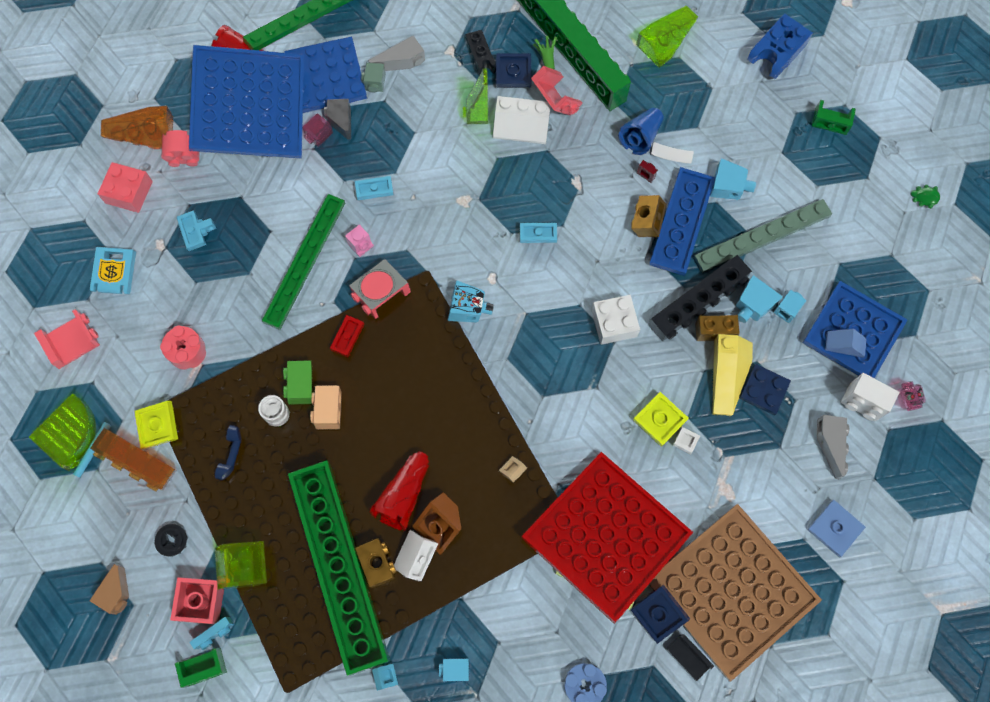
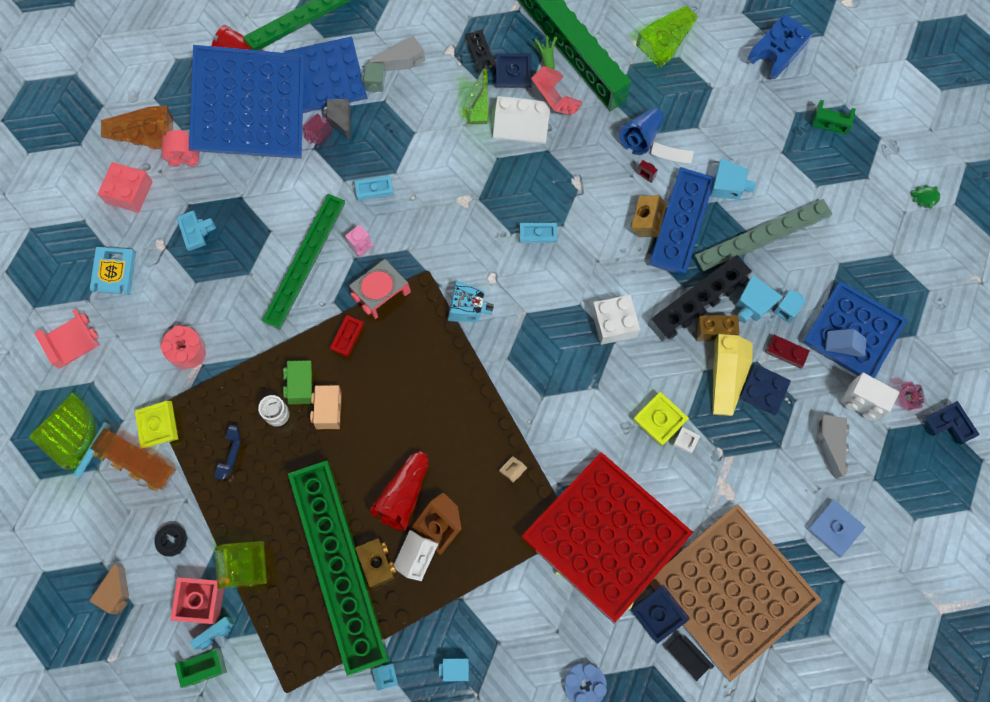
none -> dark red plate [766,335,810,369]
none -> dark blue plate [922,401,980,445]

